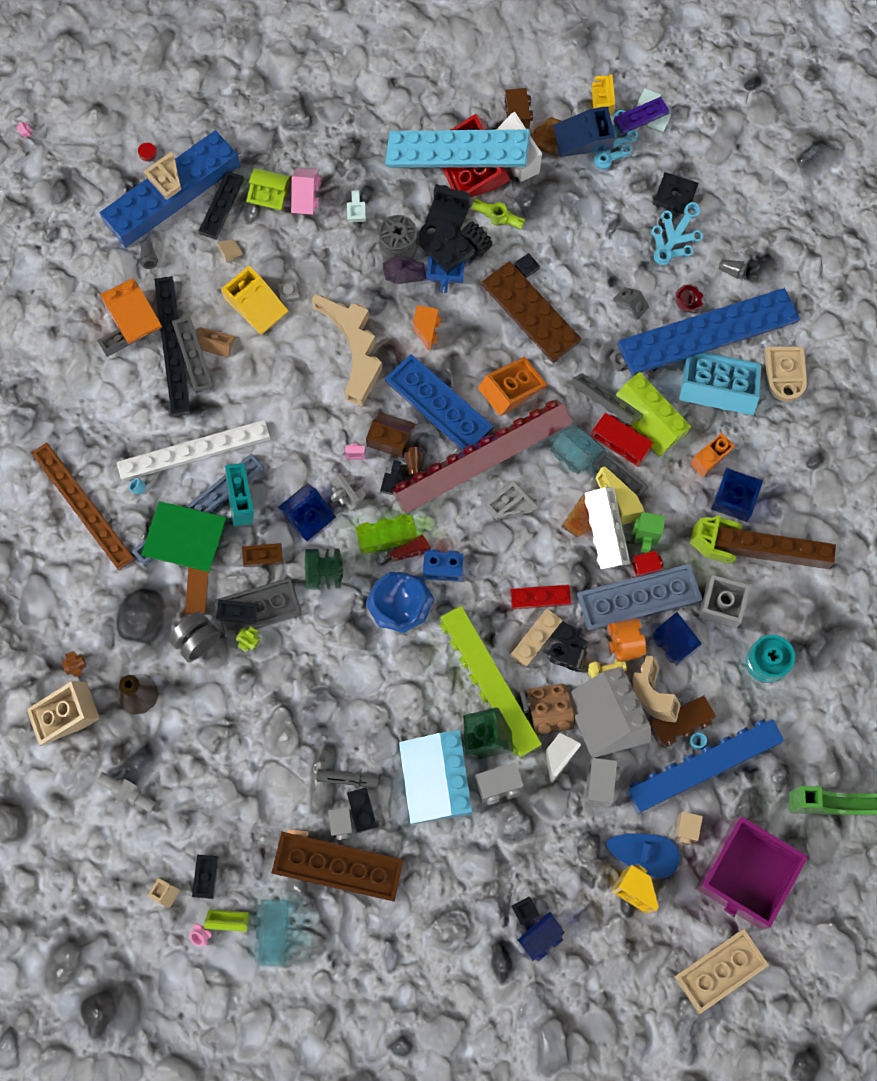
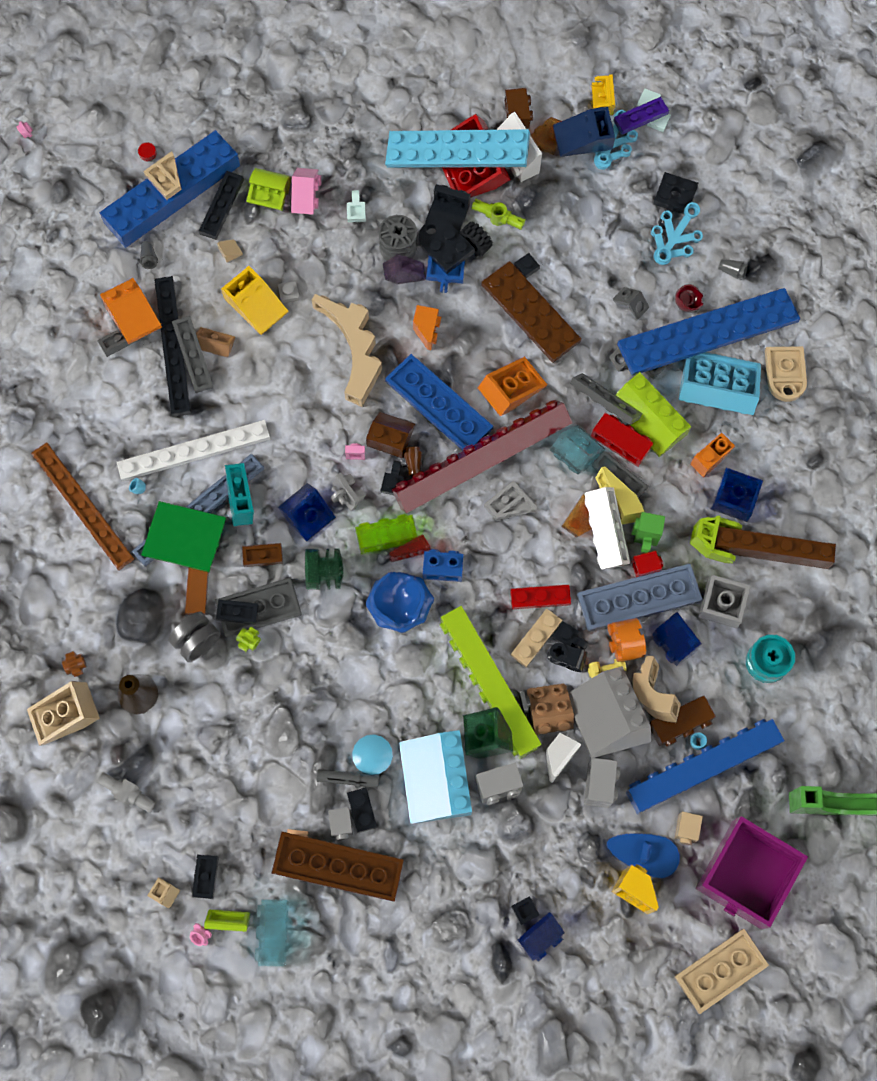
none -> medium azure dish [352,735,393,775]

